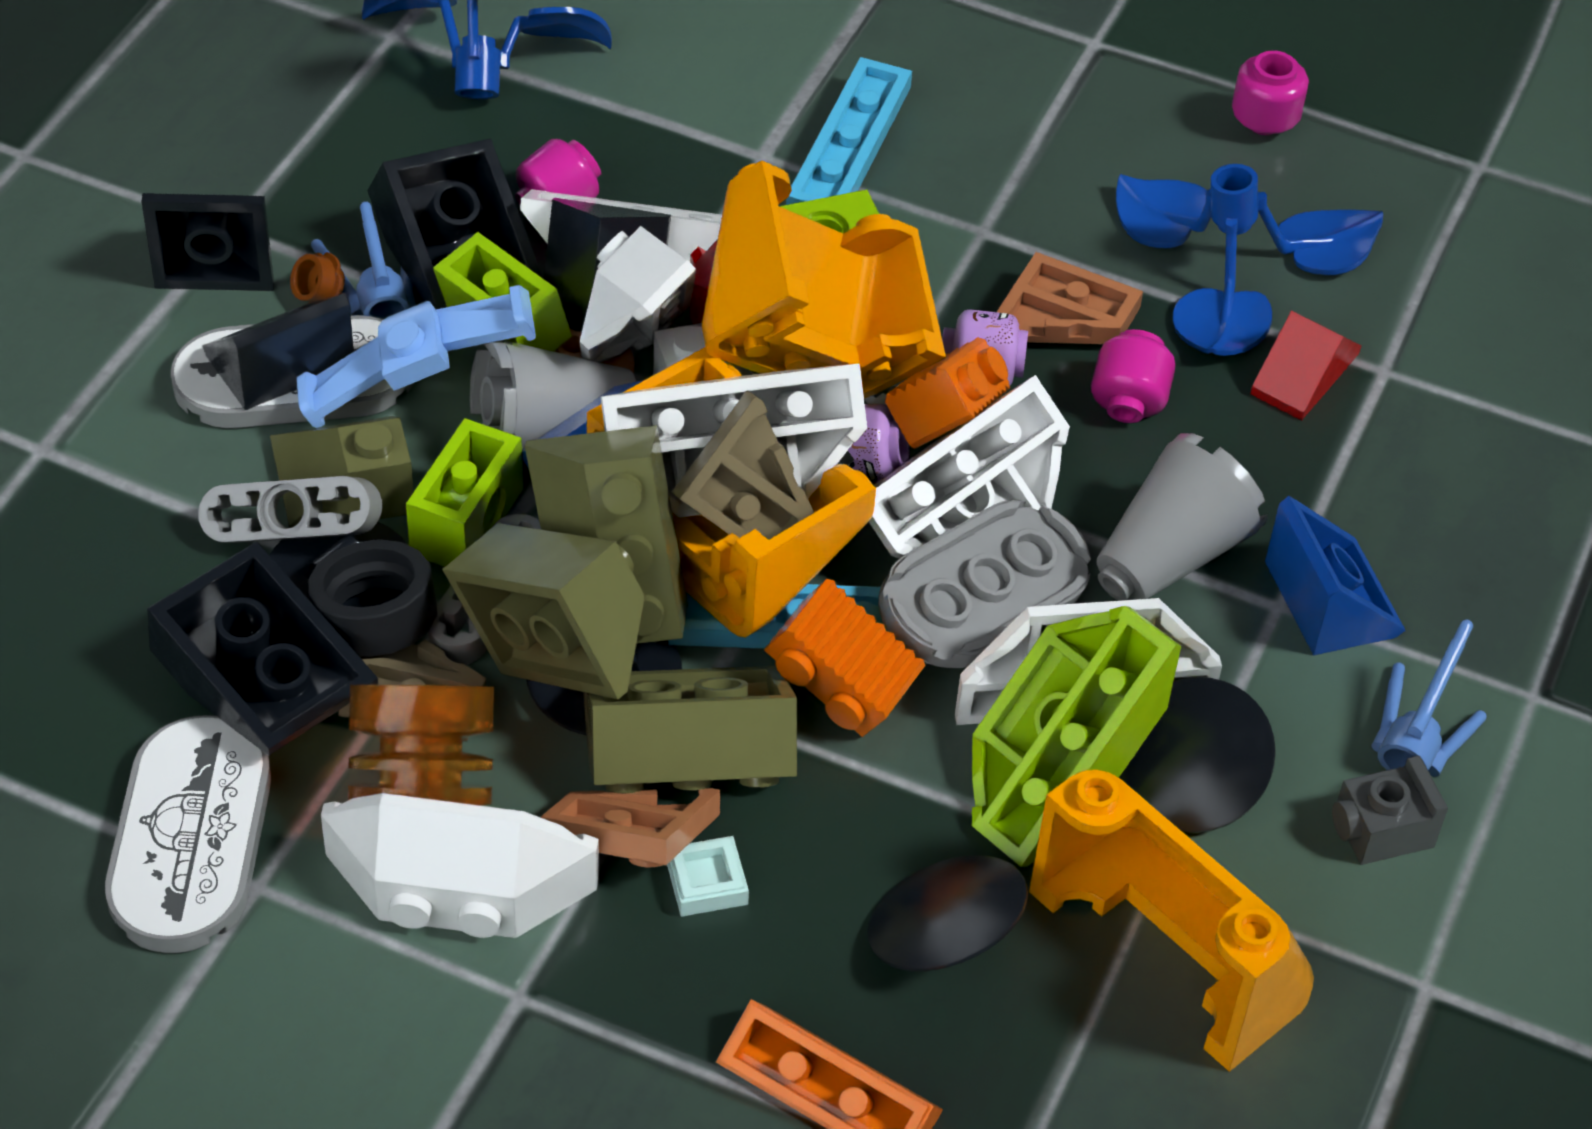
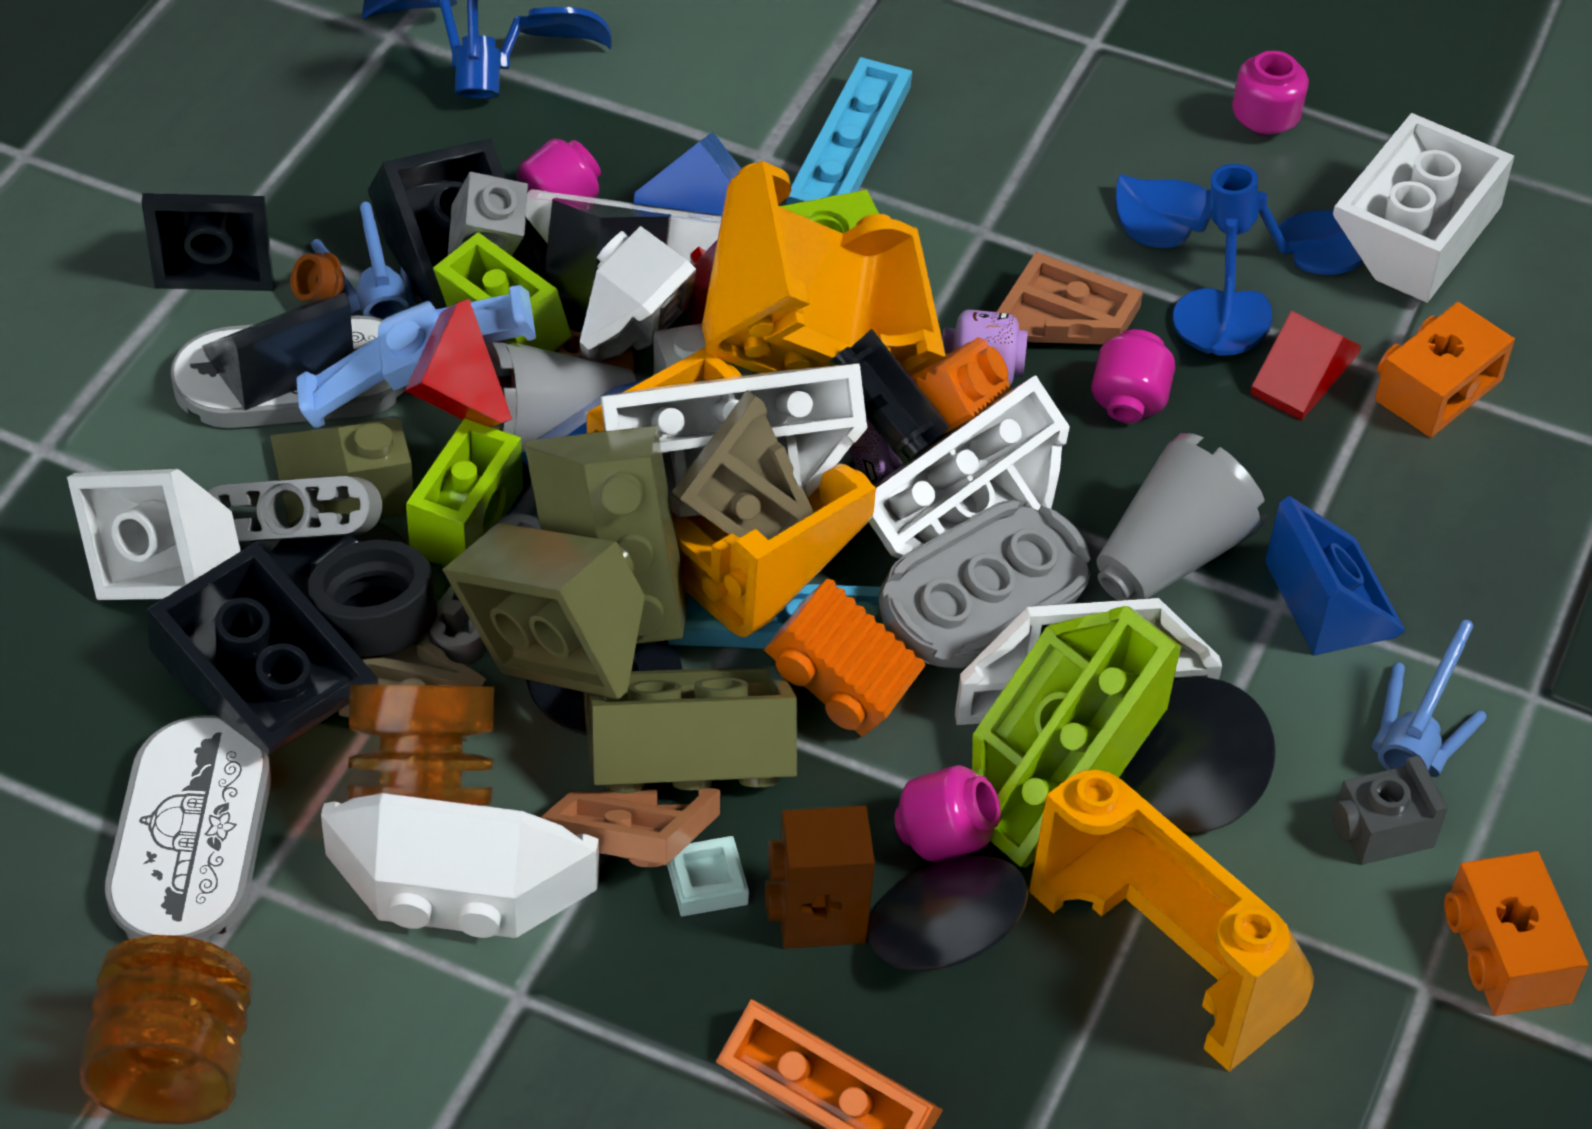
none -> white slope [67,469,241,600]
none -> clear orange wheel [78,935,253,1125]
none -> red slope [405,299,512,428]
none -> light grey brick [448,172,528,256]
none -> blue slope [634,132,741,216]
none -> reddish brown brick [765,805,875,949]
none -> black hinge [829,329,951,465]
none -> dark pink head [894,765,1001,863]
none -> white slope [1333,113,1514,303]
none -> orange brick [1374,302,1515,438]
none -> orange brick [1444,851,1589,1016]

